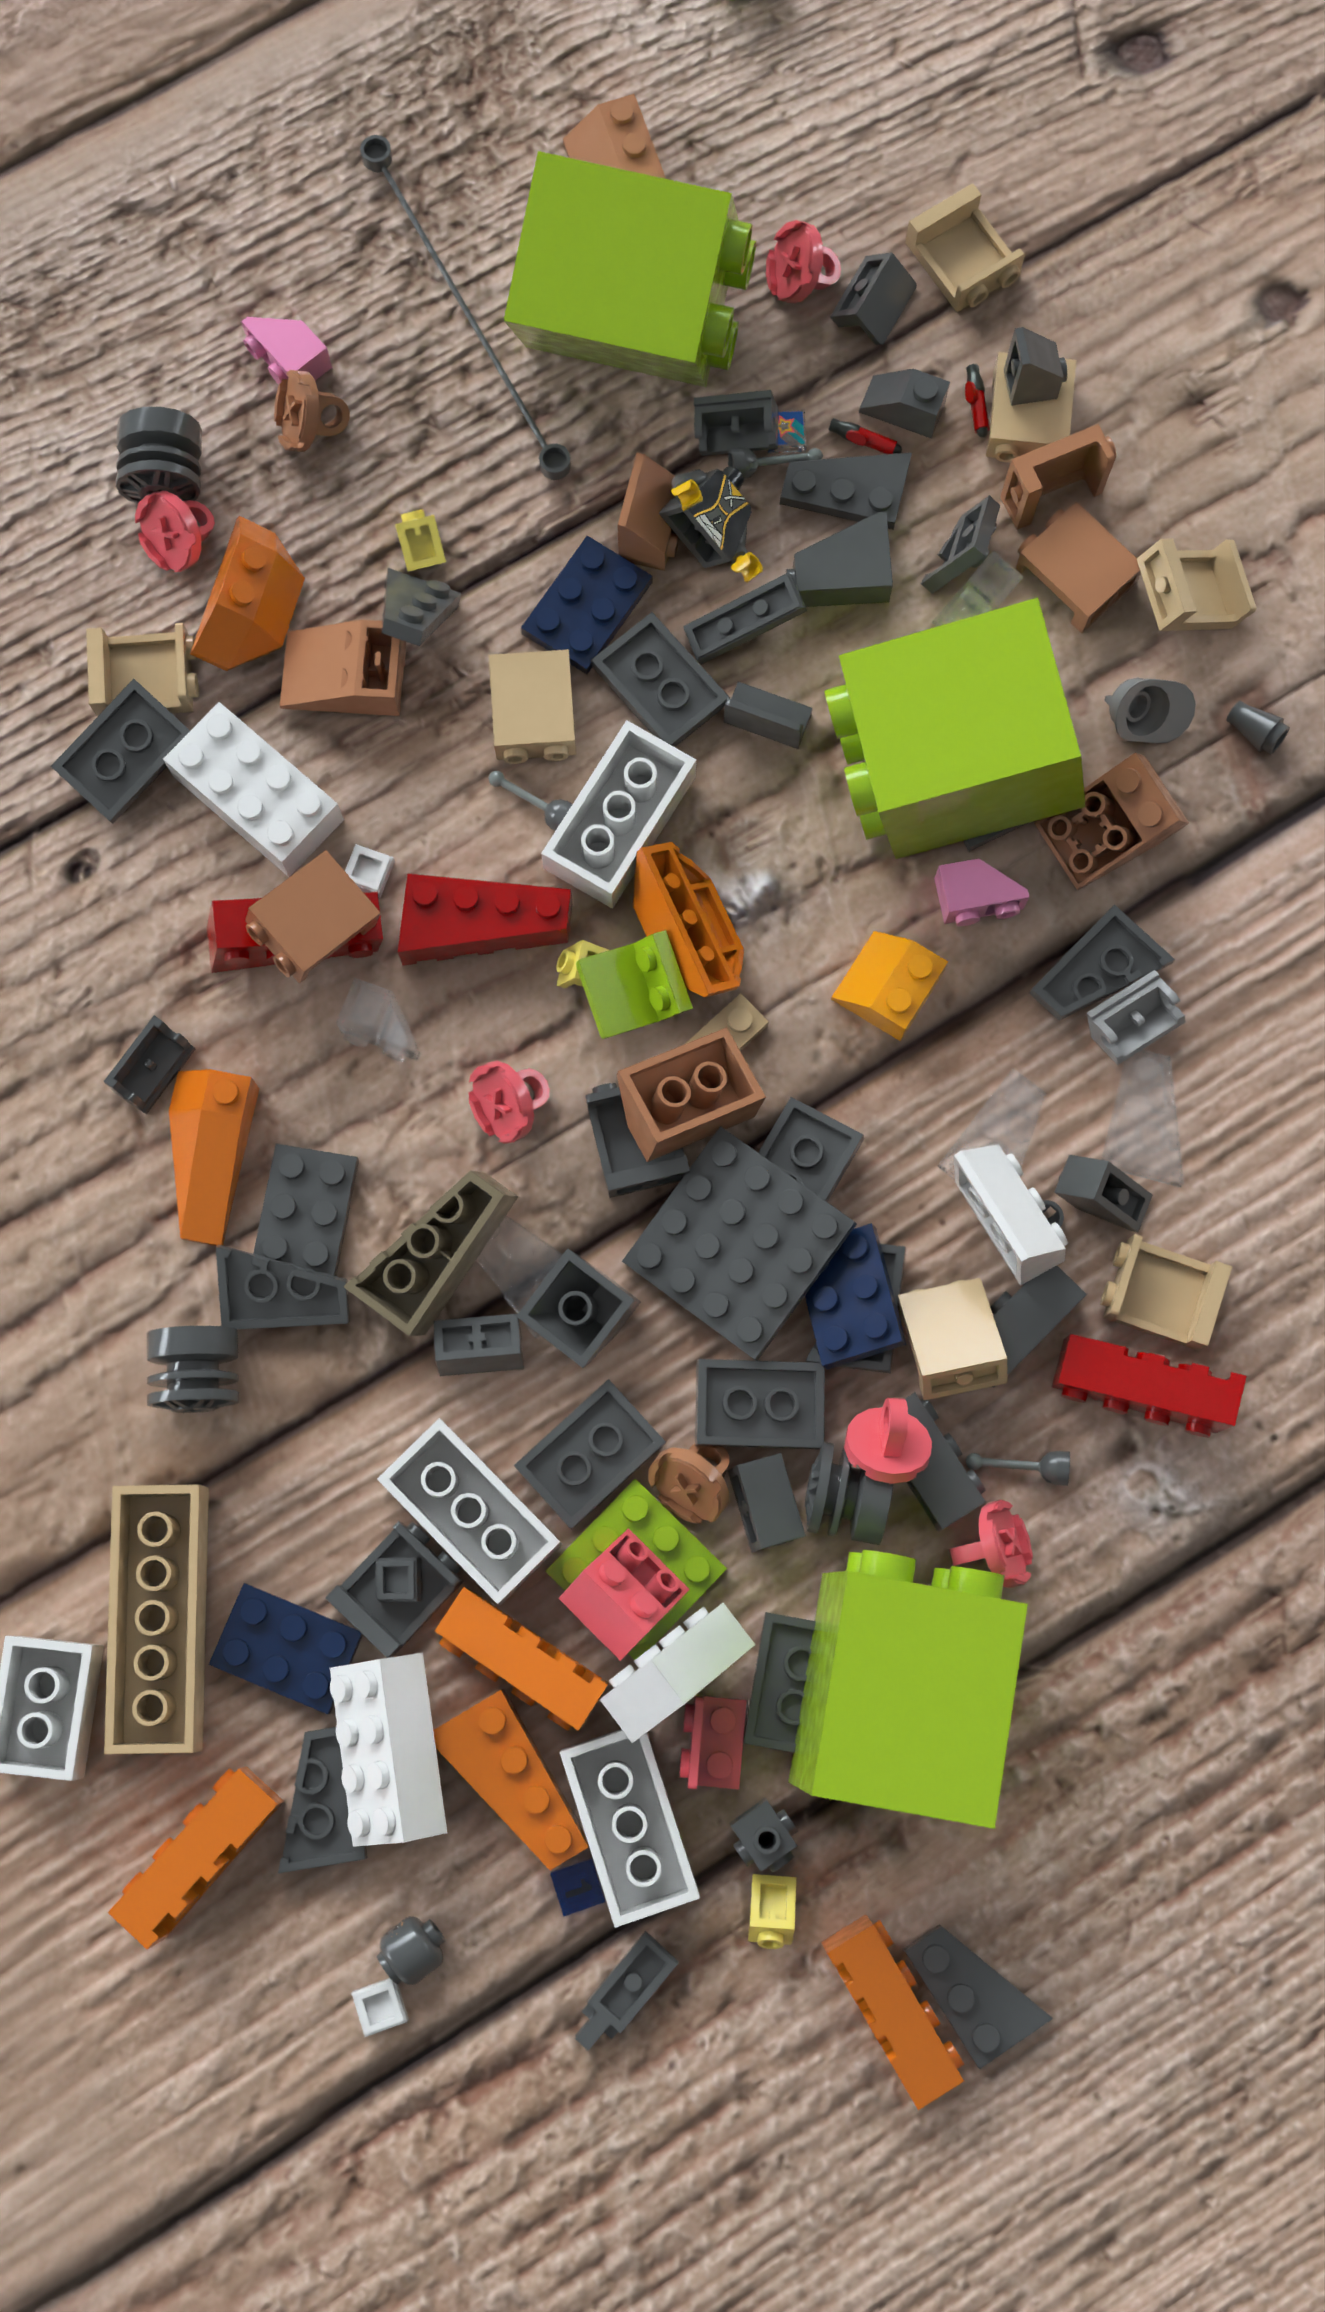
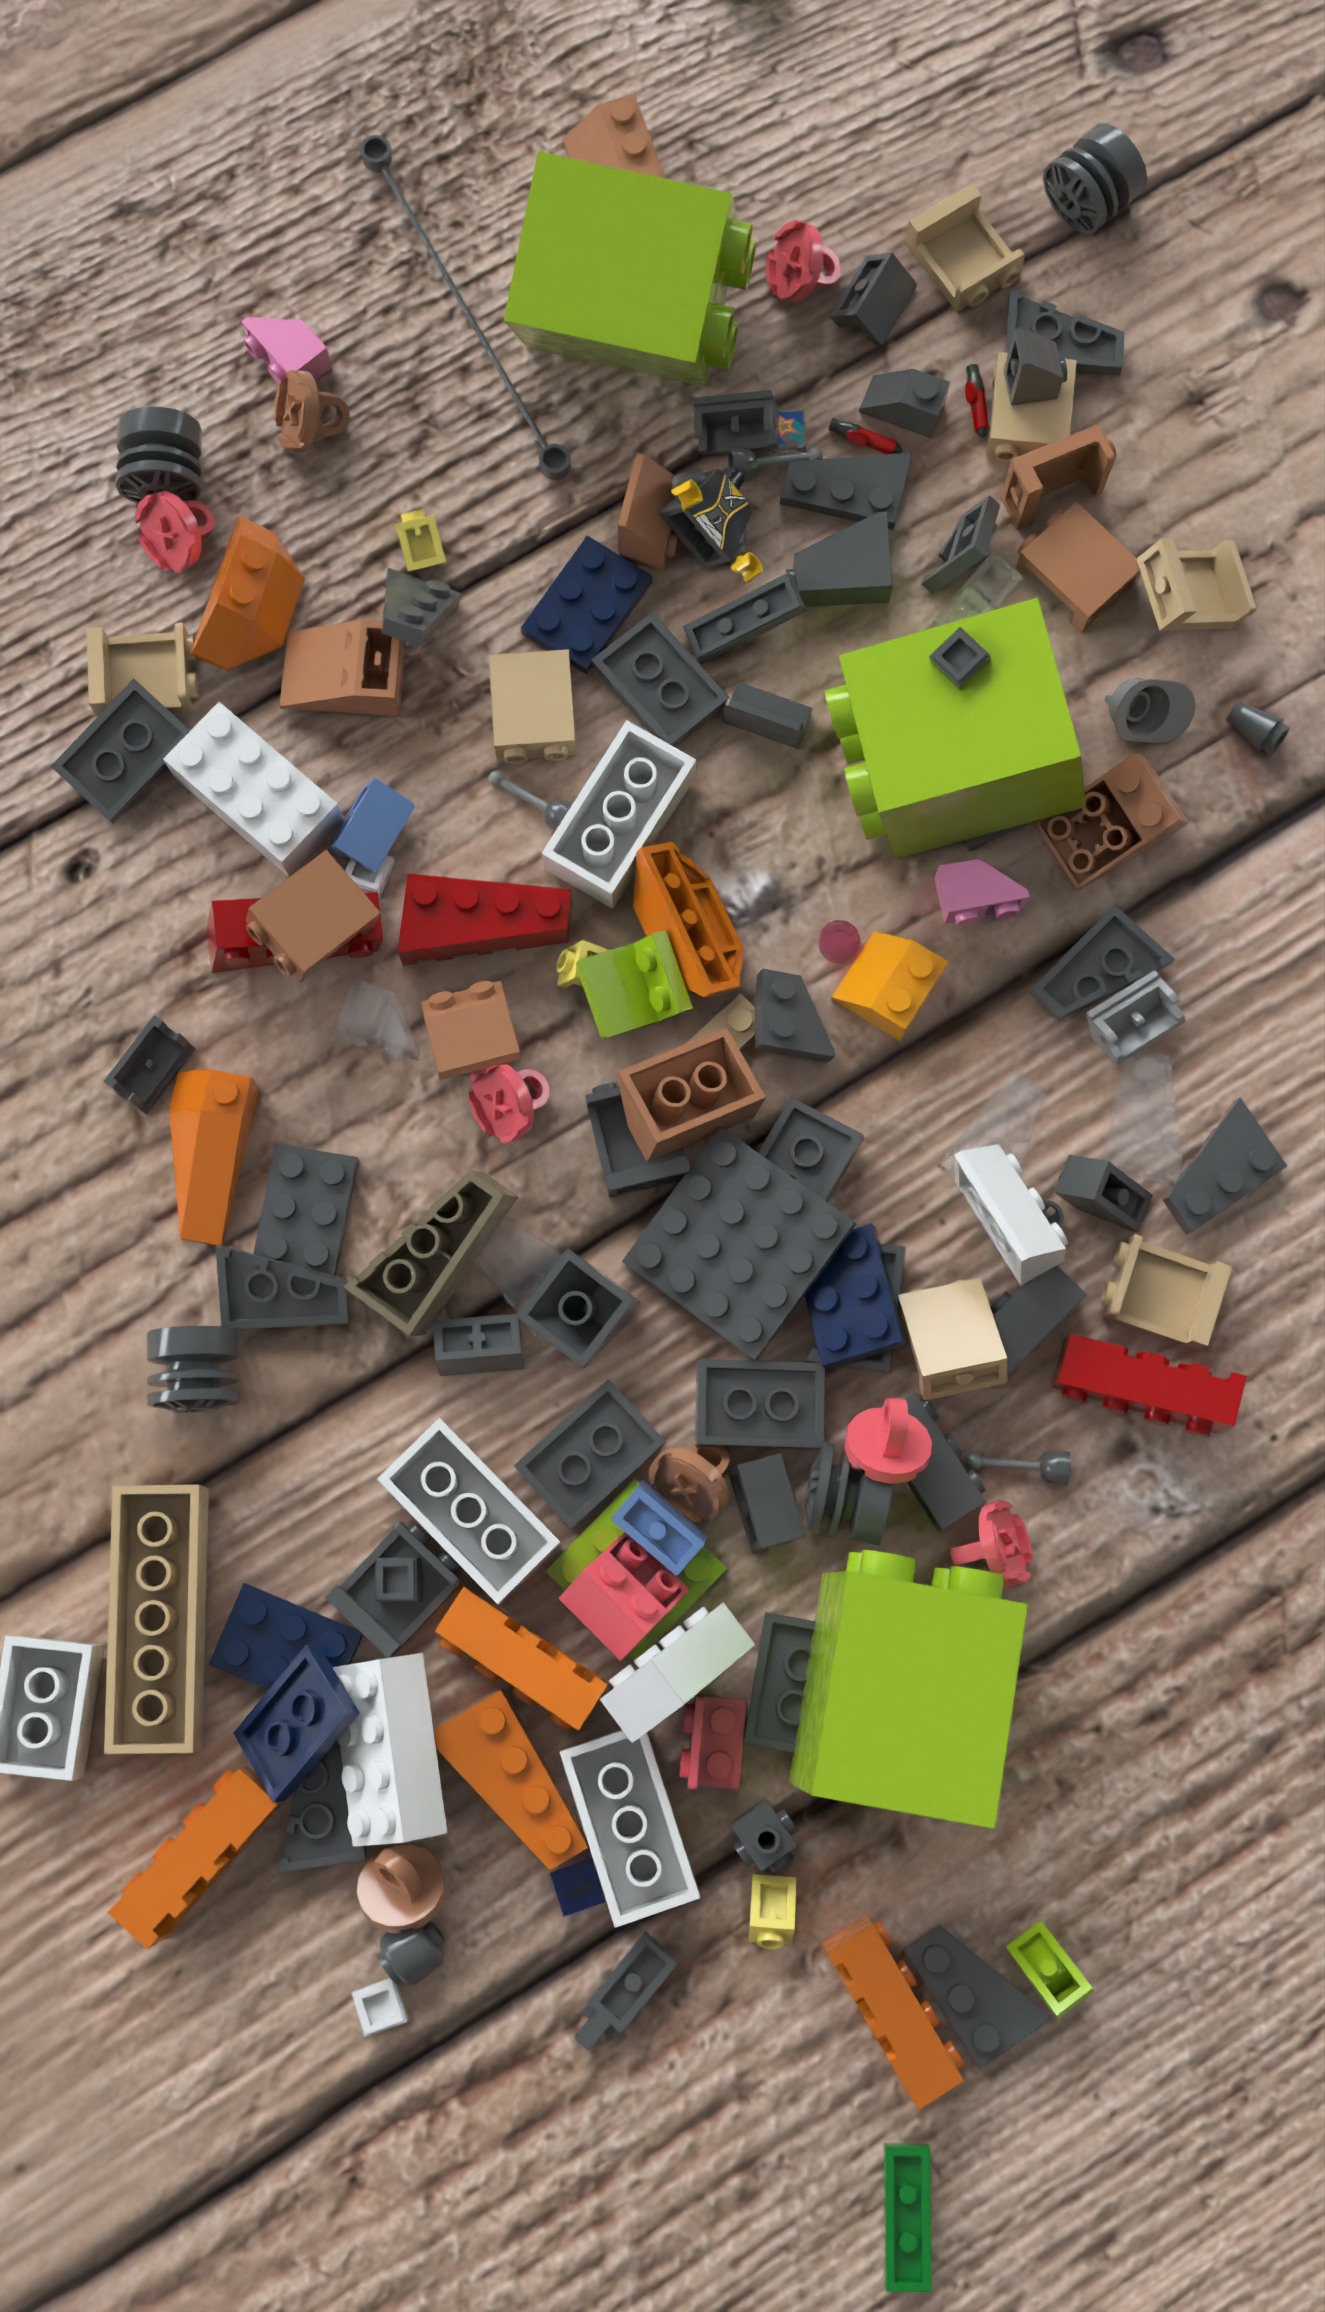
none -> dark blue plate [233,1645,360,1802]
none -> medium blue panel [326,778,415,872]
none -> nougat tile [357,1844,446,1933]
none -> nougat slope [421,981,522,1080]
none -> medium blue panel [611,1480,707,1576]
none -> dark grey wing [755,969,835,1063]
none -> clear pink tile [818,920,860,963]
none -> green plate [883,2143,932,2292]
none -> dark grey tile [929,627,991,690]
none -> dark grey wing [1005,288,1124,376]
none -> lime slope [1006,1920,1095,2019]
none -> dark grey wheel [1043,123,1148,234]
none -> dark grey wing [1163,1097,1287,1235]

